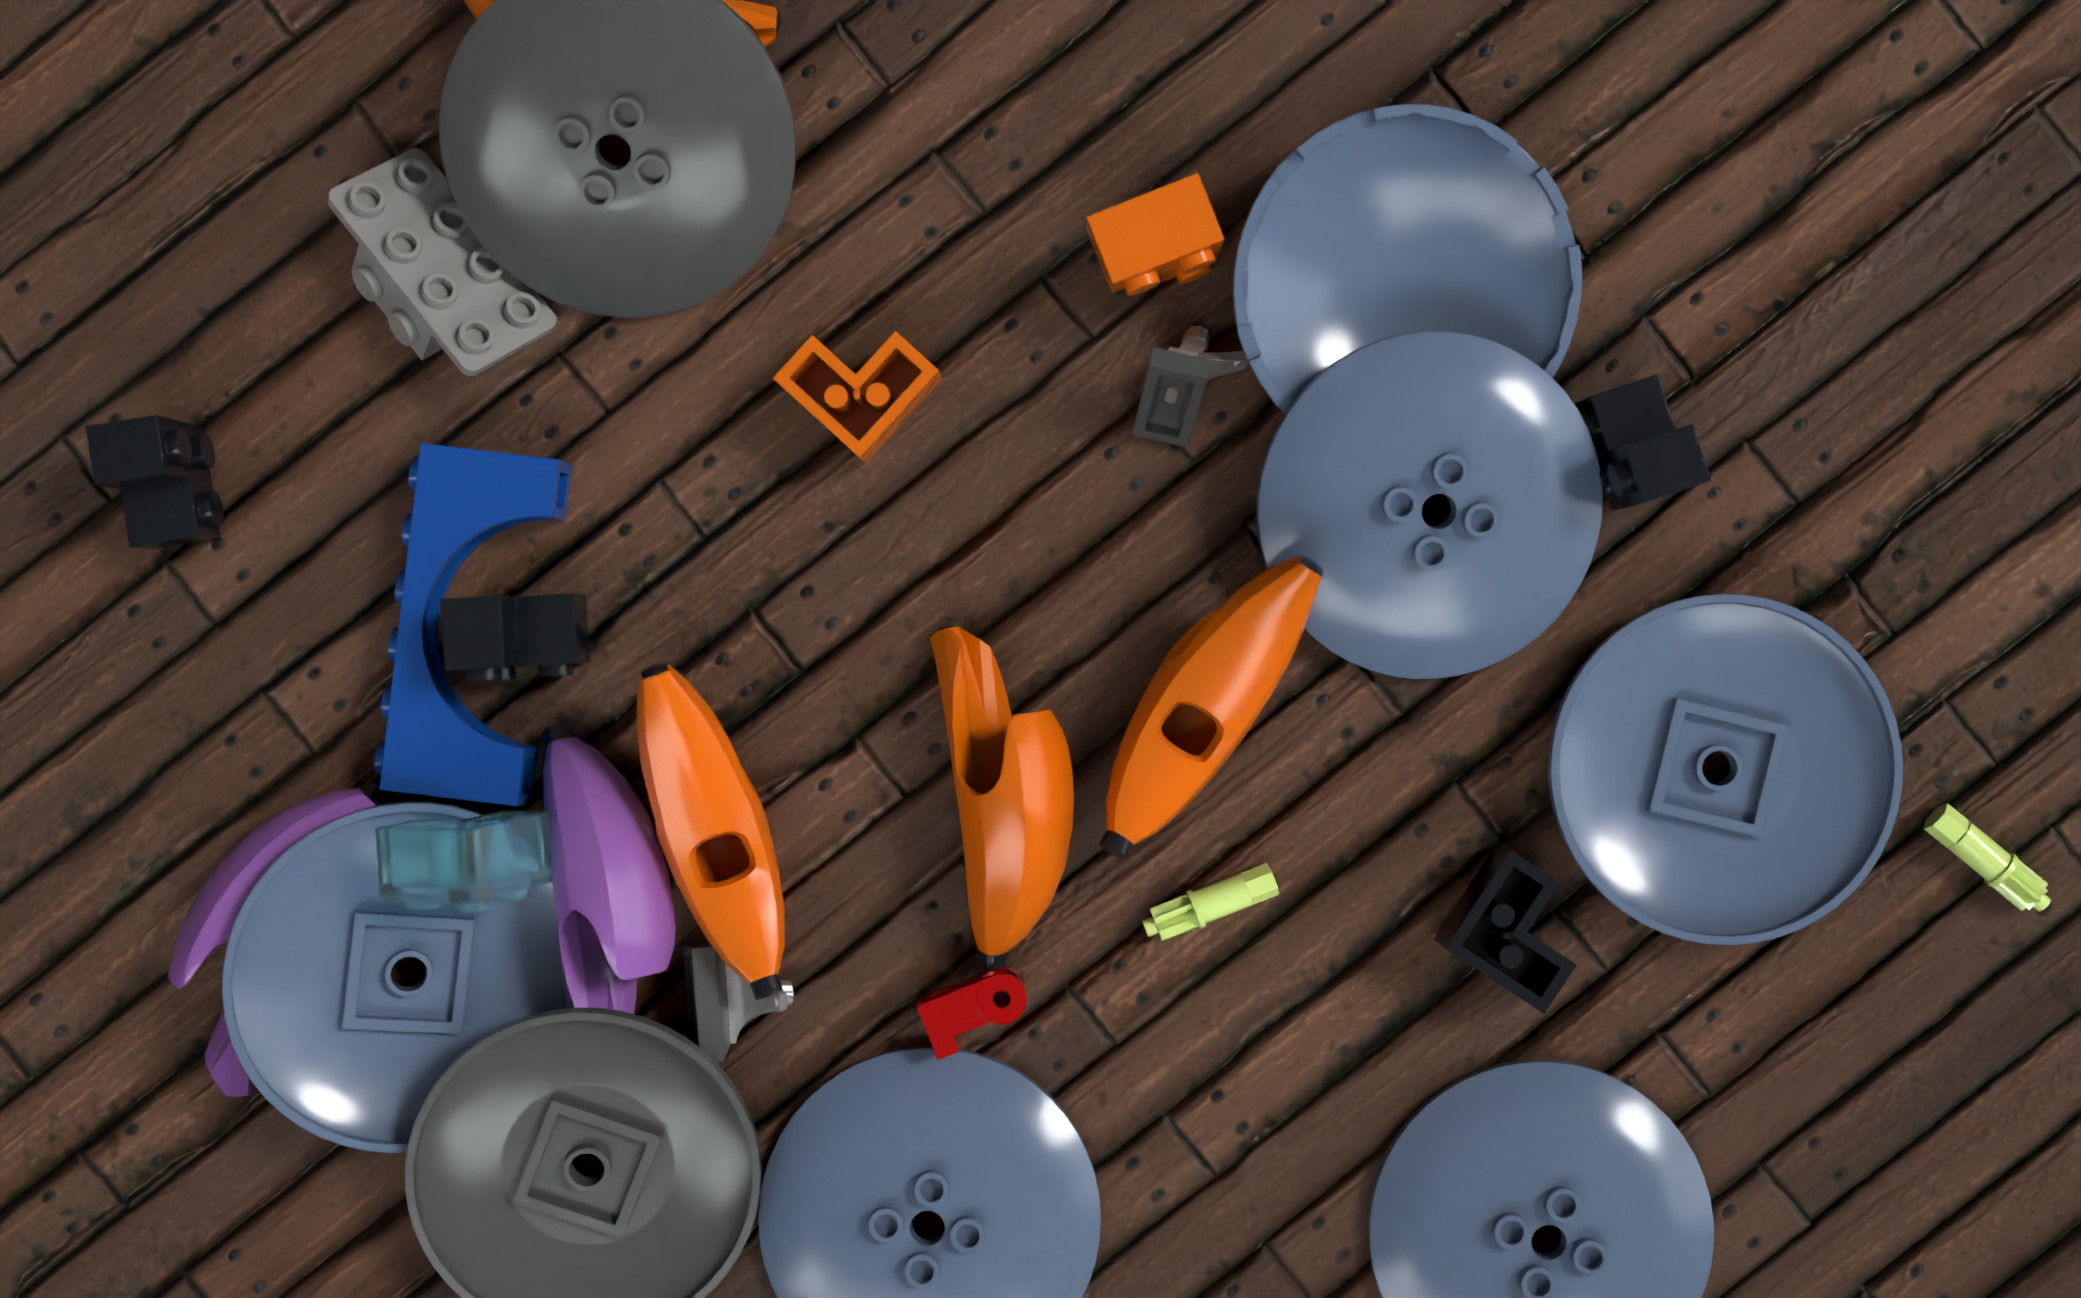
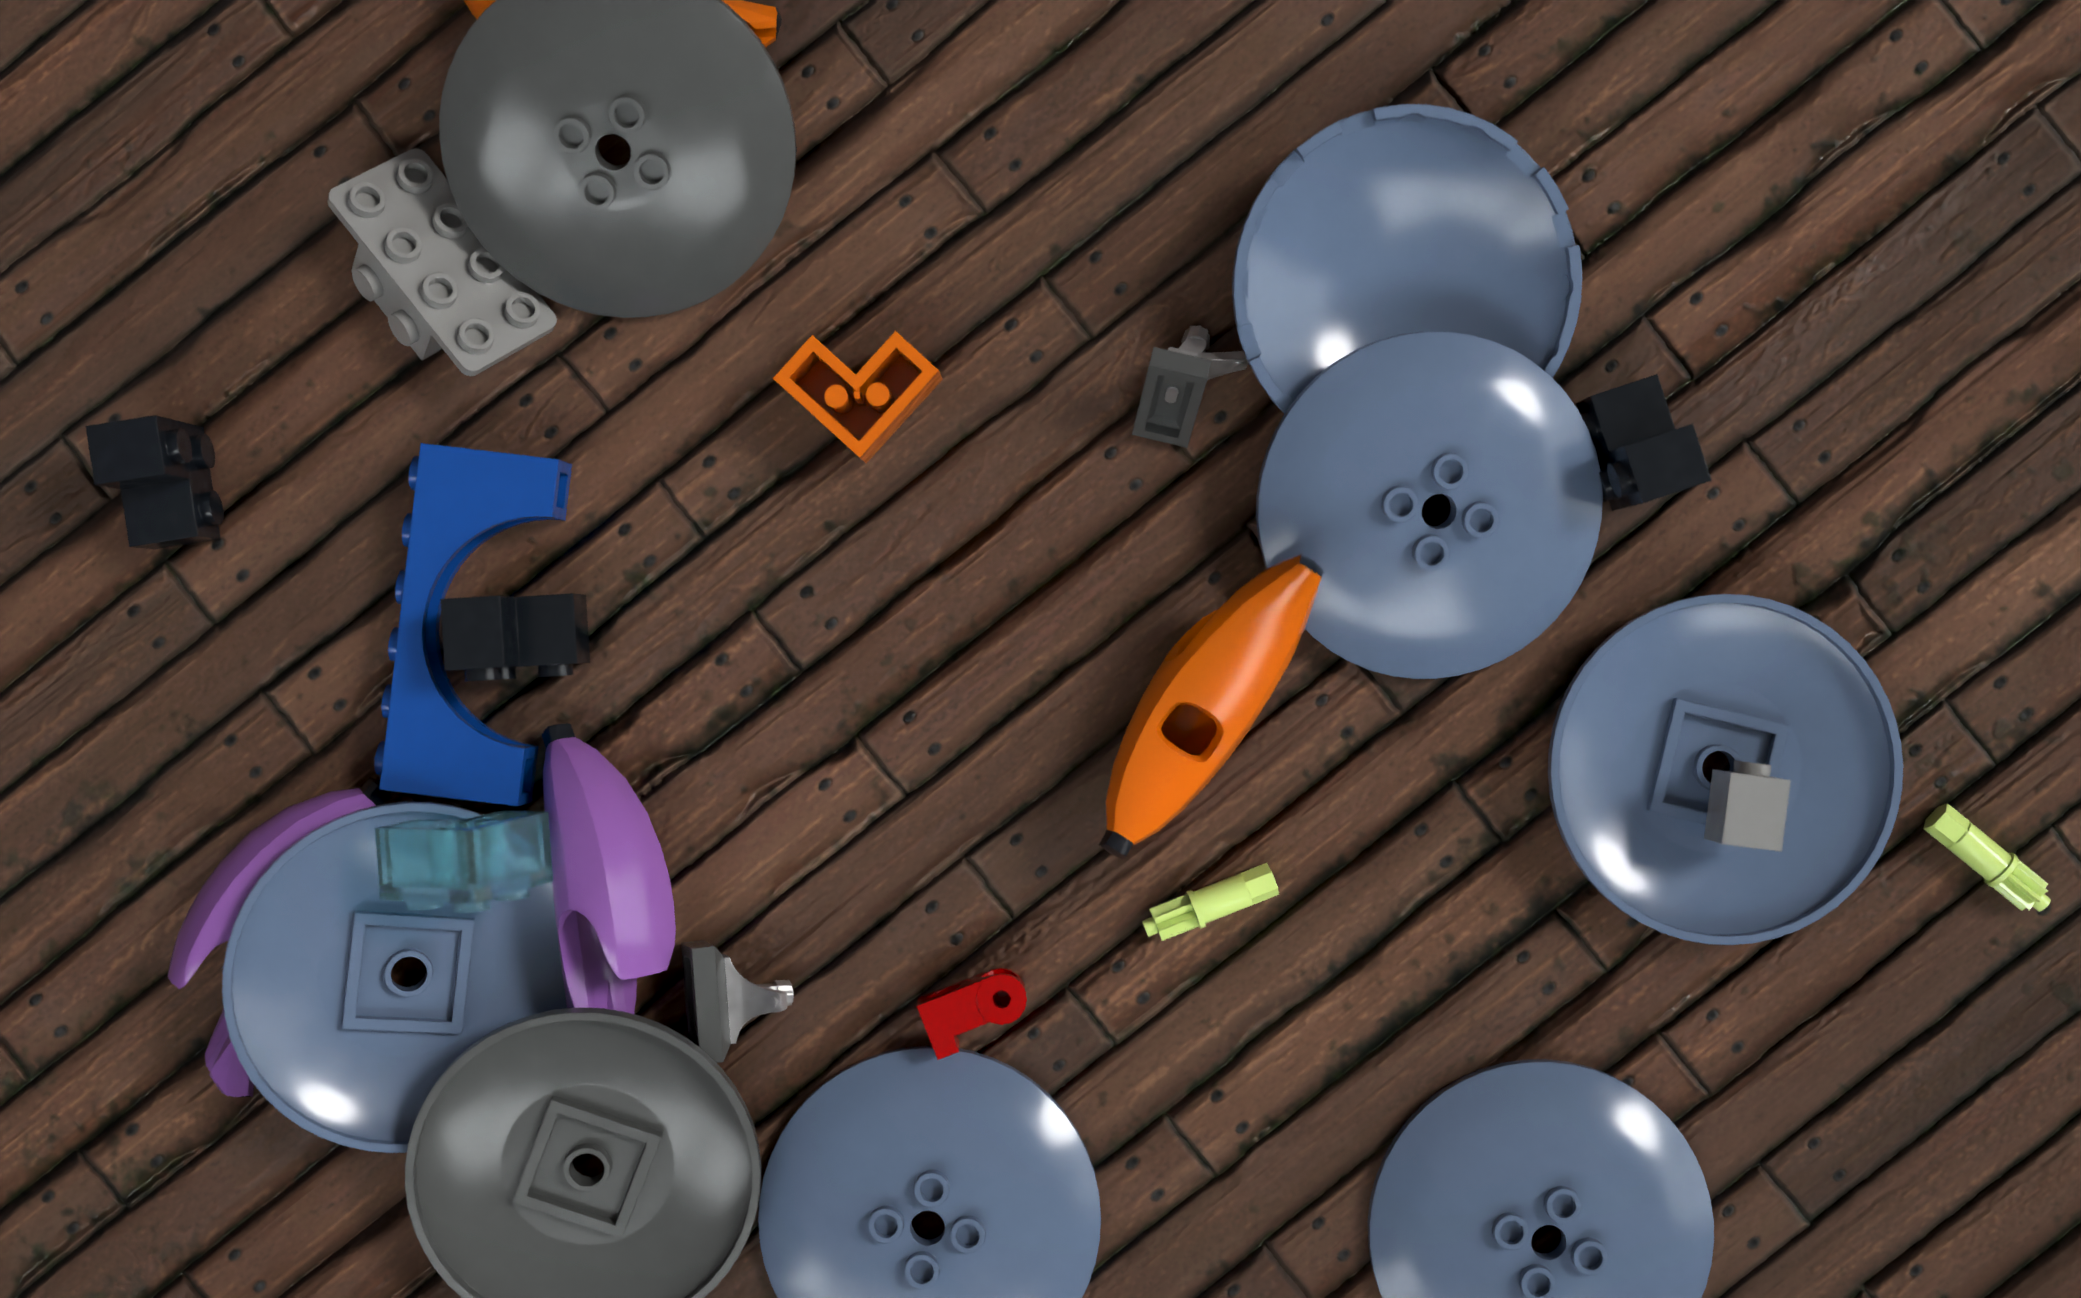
orange piece [637,663,785,1000] -> none
orange piece [928,626,1074,971] -> none
orange brick [1086,173,1225,296] -> none
black brick [1434,844,1577,1014] -> none
none -> light grey brick [1704,760,1791,852]

